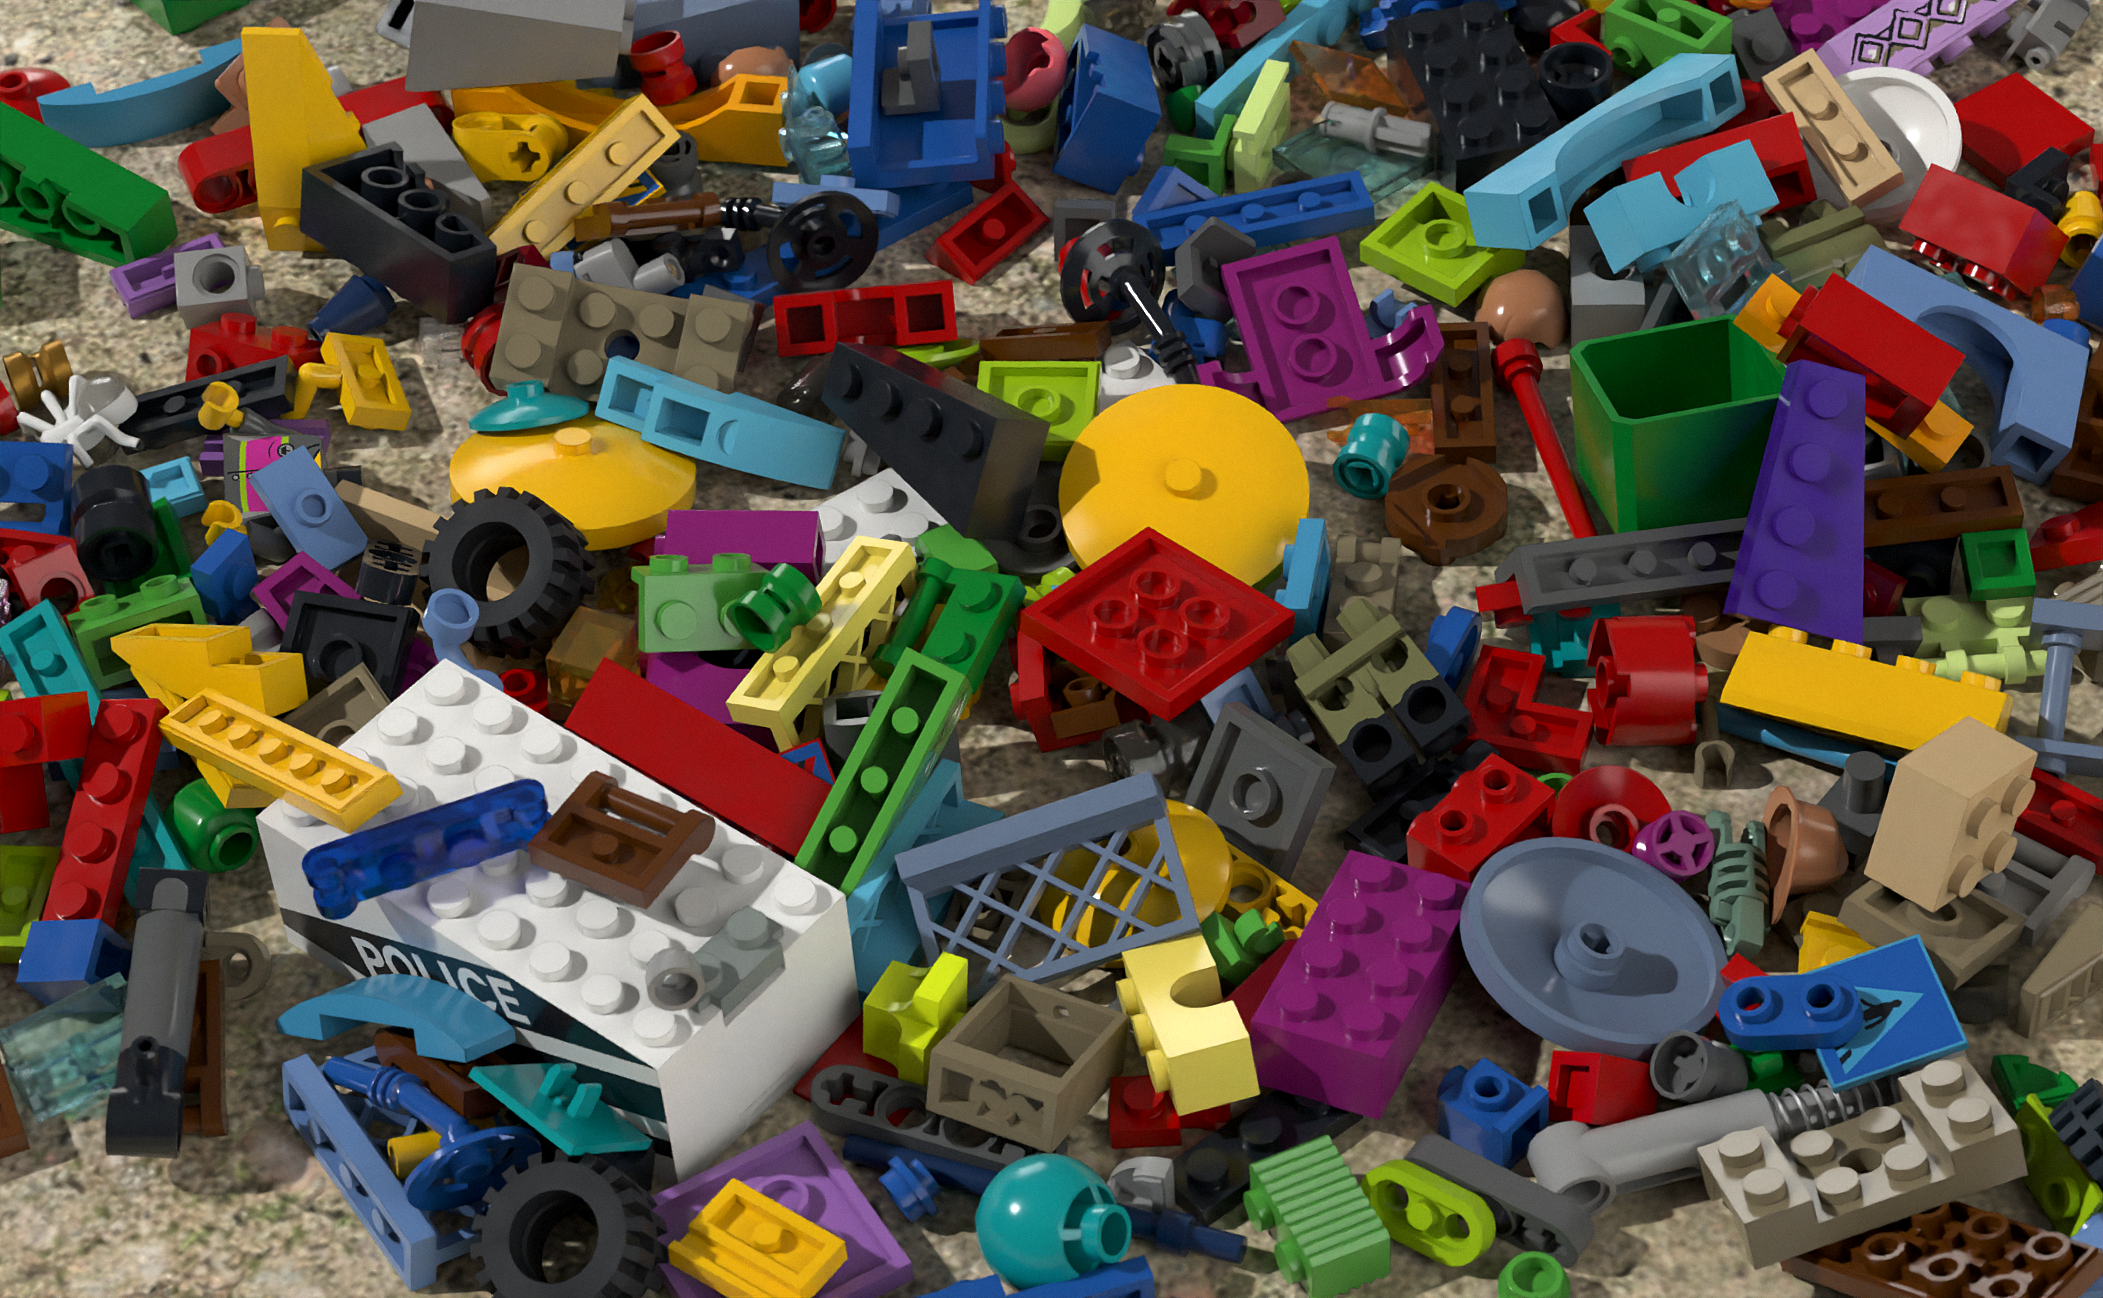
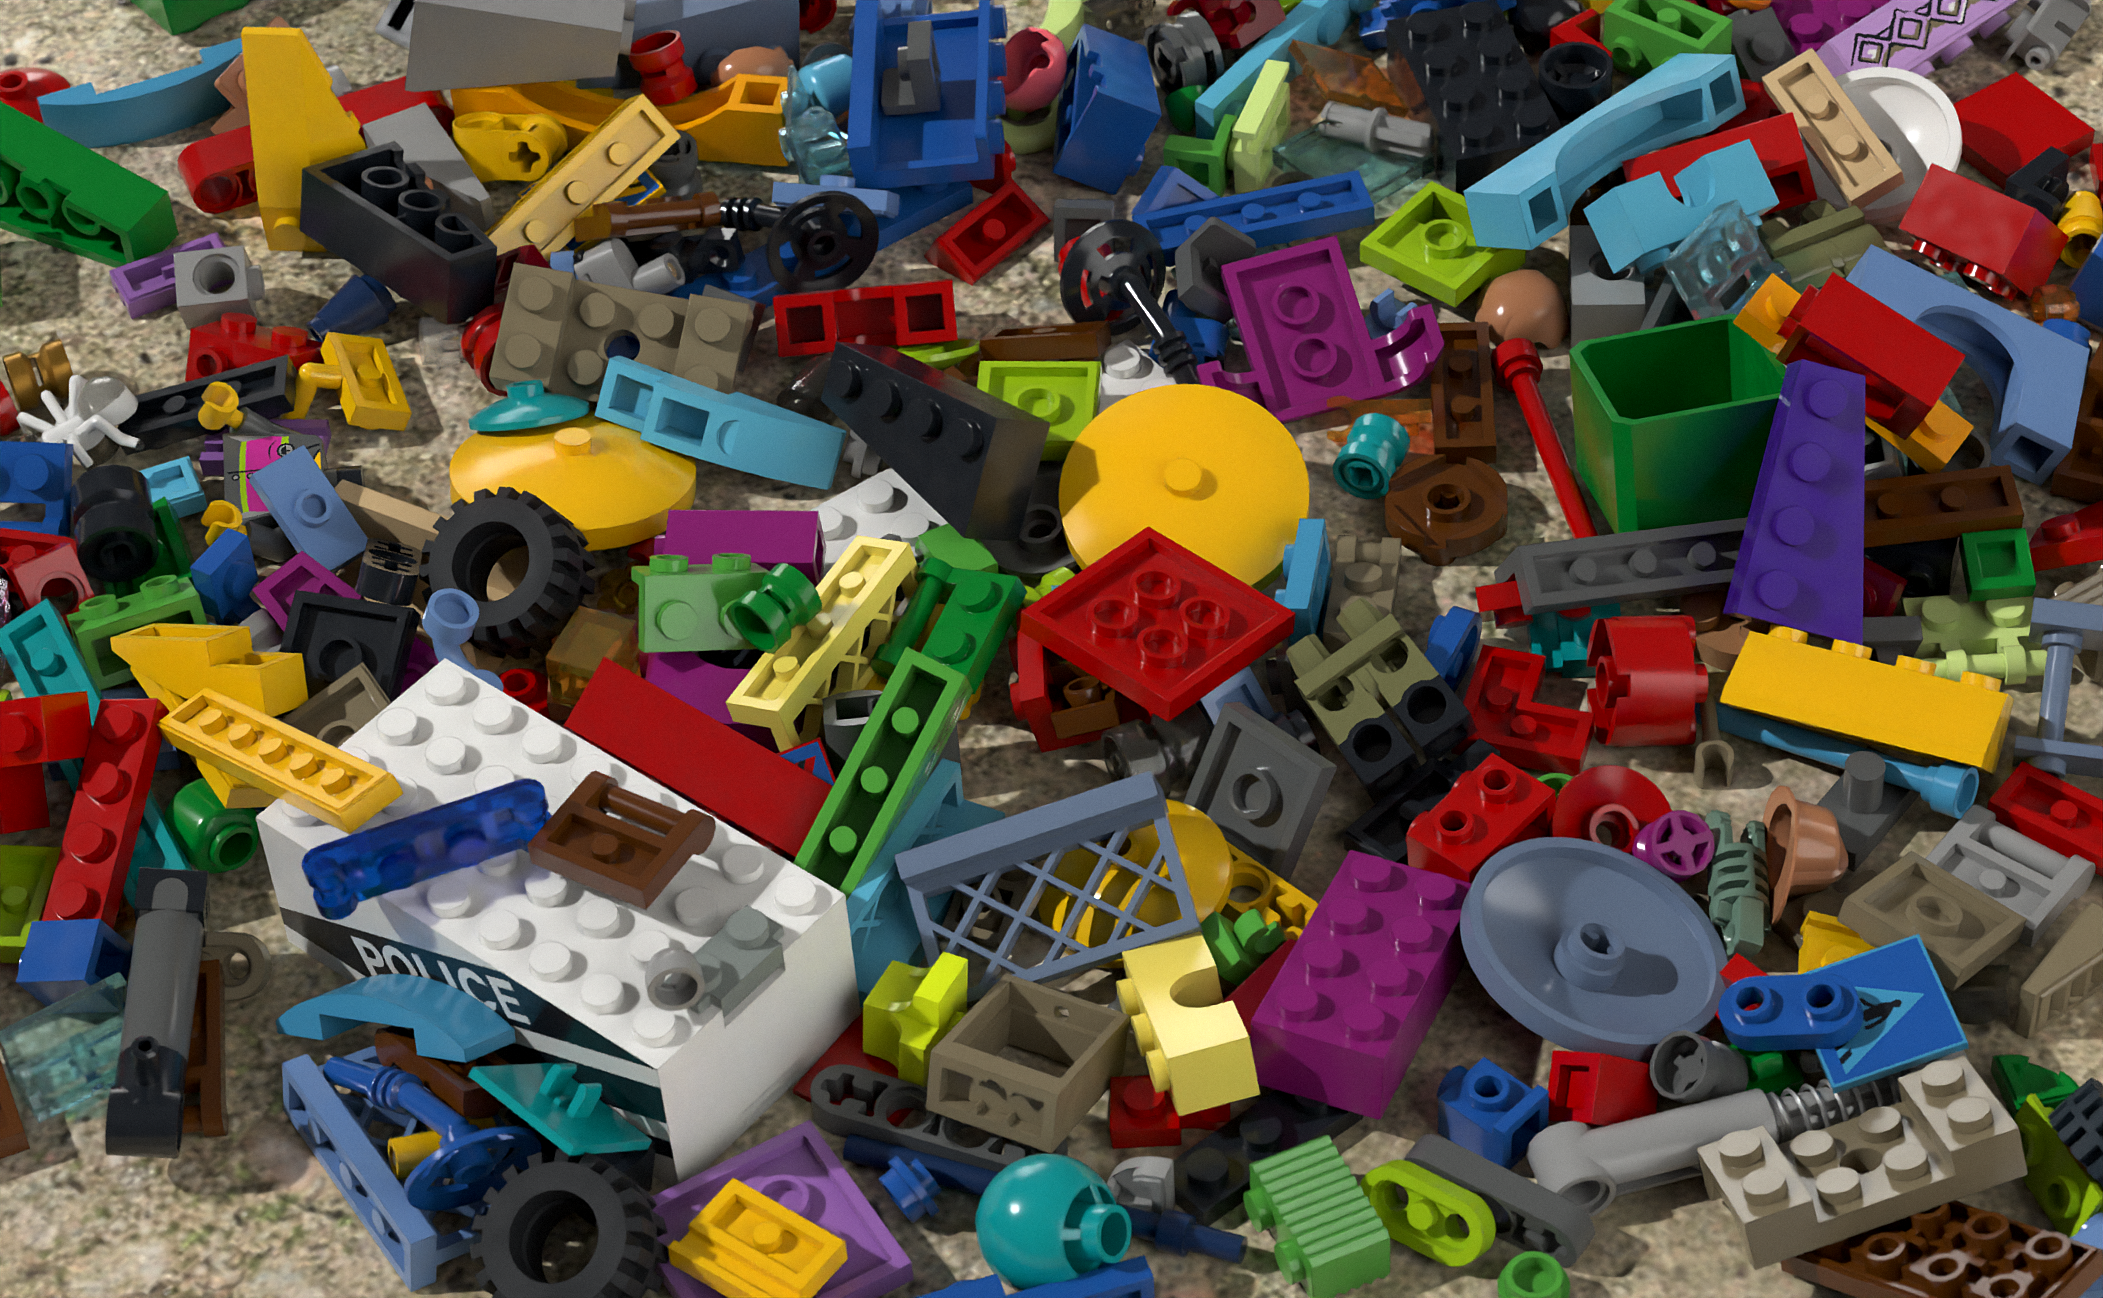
tan brick [1864,716,2038,913] -> none

